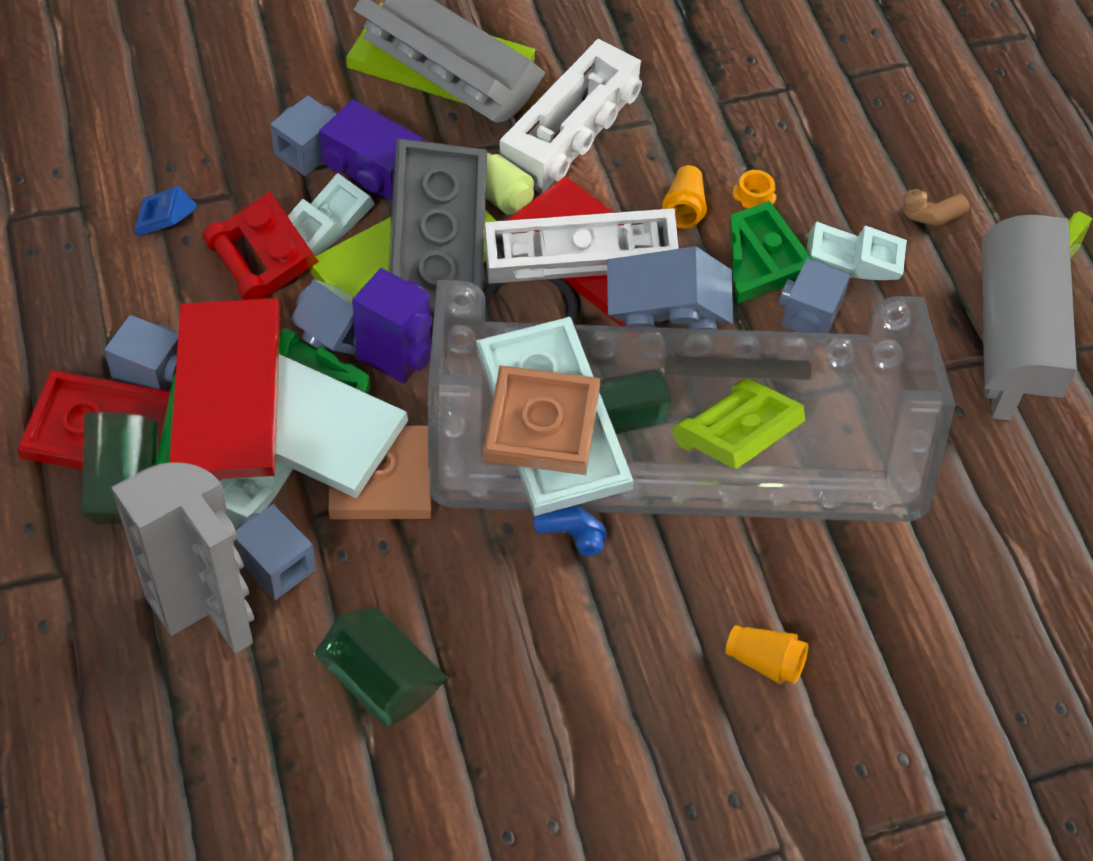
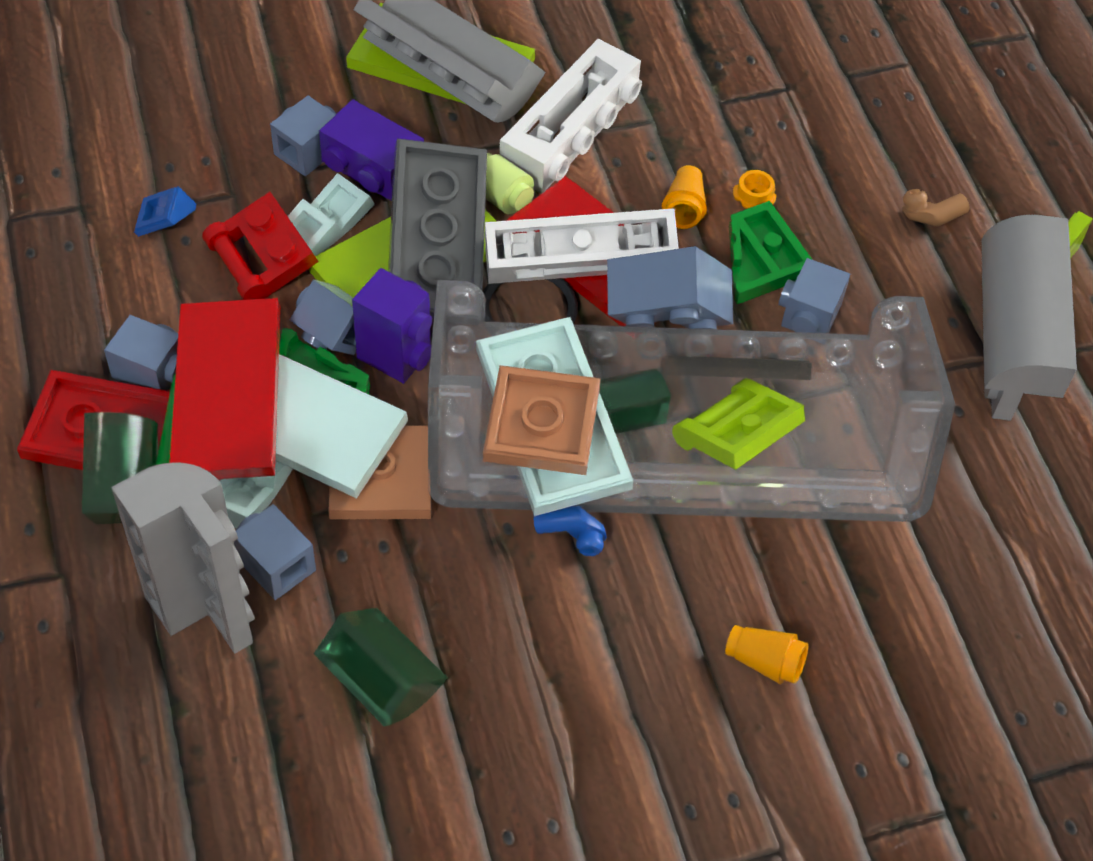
light aqua slope [806,222,907,280] -> none

